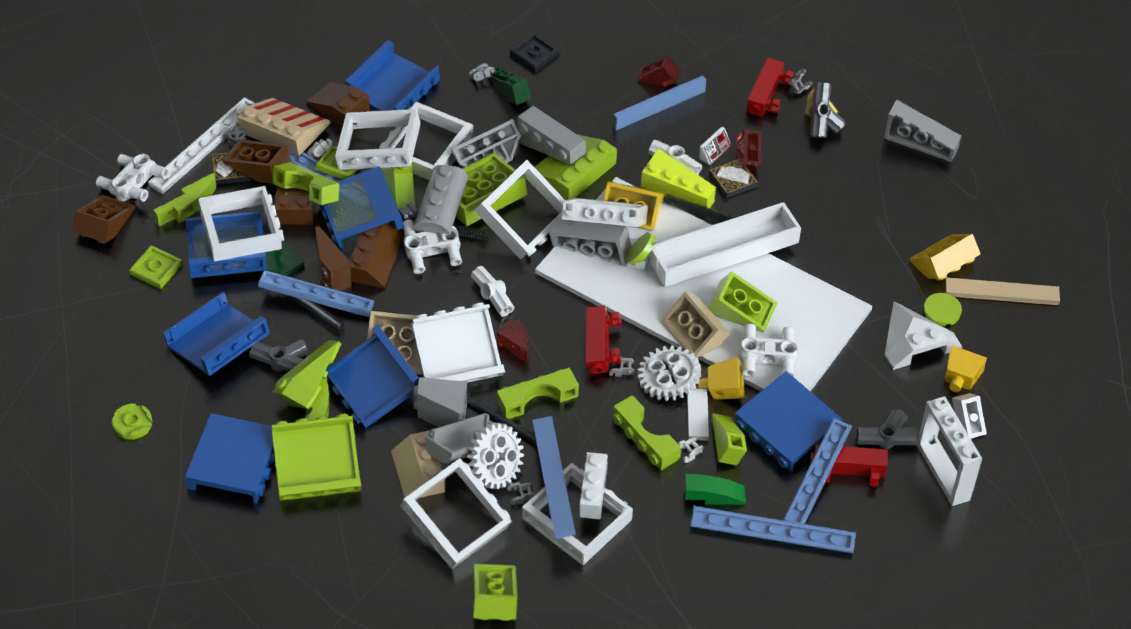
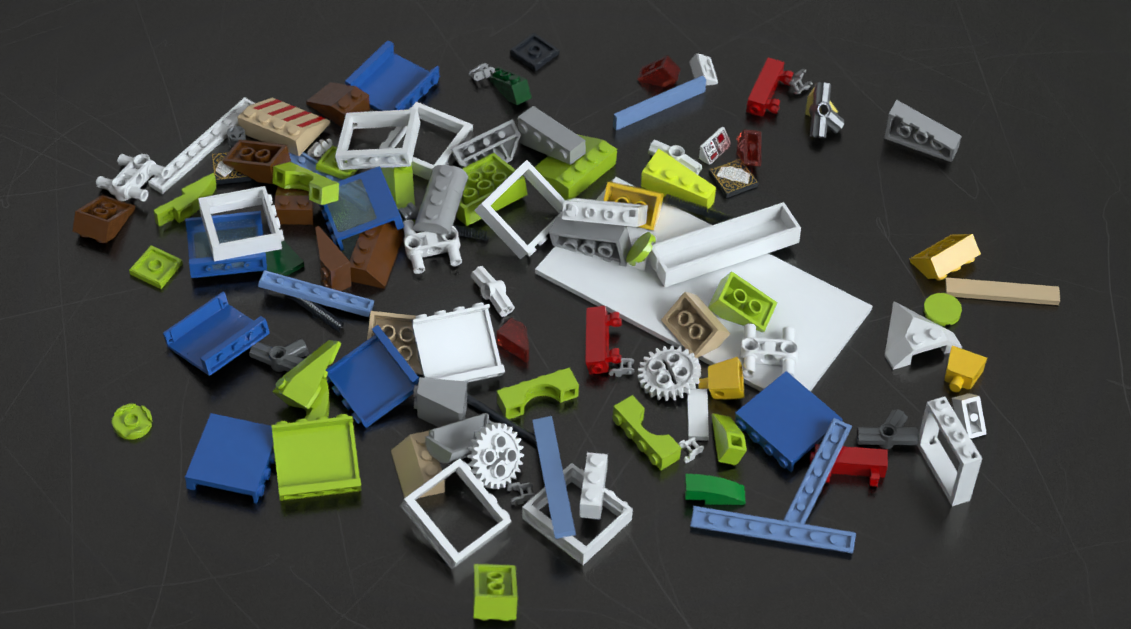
none -> white slope [690,53,718,86]

